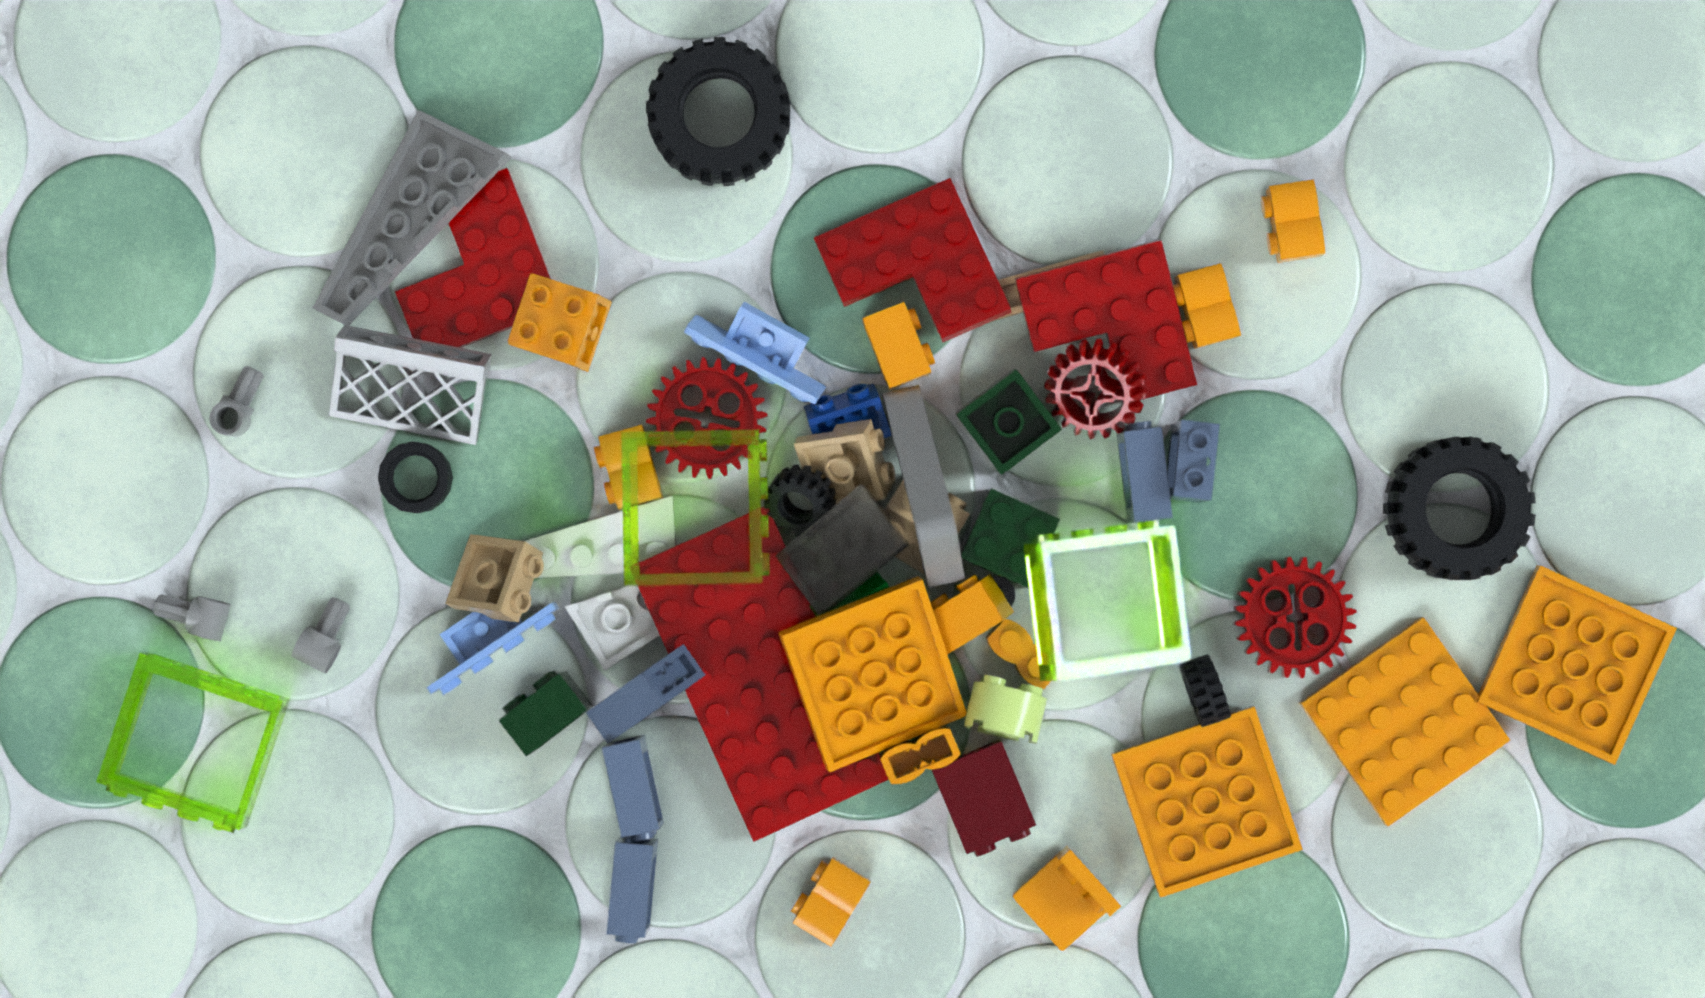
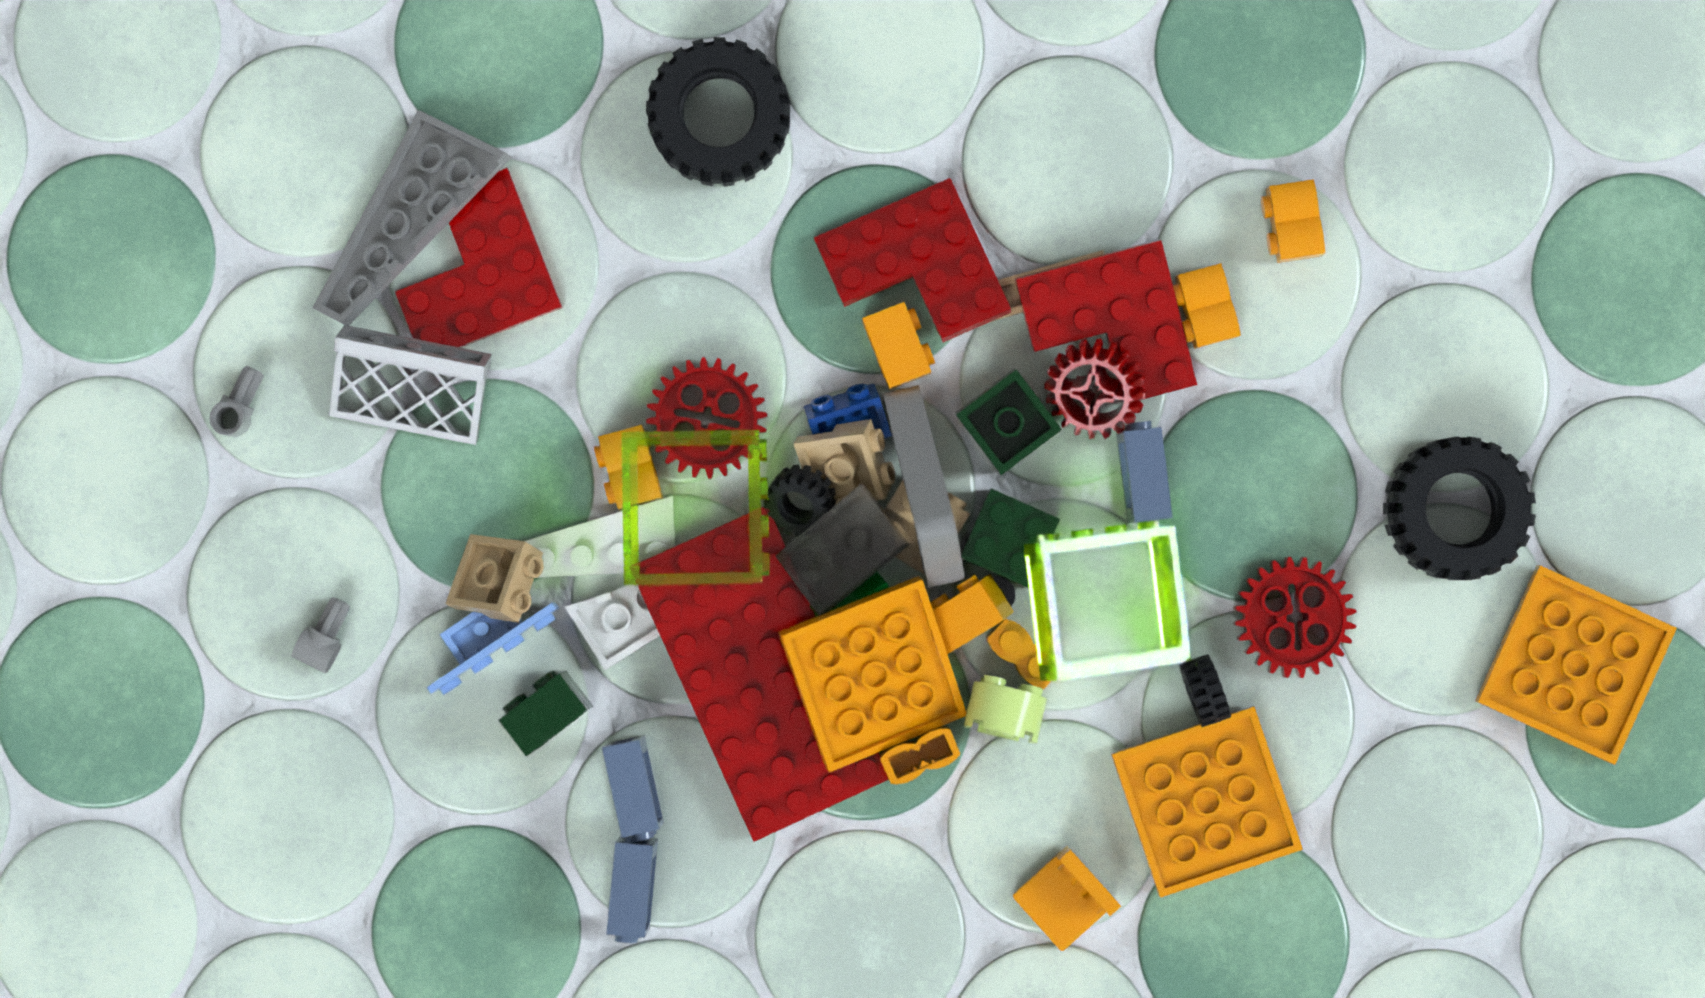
clear neon green window [96,652,290,833] -> none
light grey axle [154,594,231,641] -> none
black tyre [378,441,453,513] -> none
light orange bracket [508,274,612,372] -> none
sand blue window [586,644,705,744] -> none
light blue bracket [684,302,826,404] -> none
light orange brick [790,857,871,947] -> none
dark red brick [931,739,1036,857] -> none
sand blue window [1167,420,1220,502] -> none
light orange plate [1300,617,1511,827] -> none

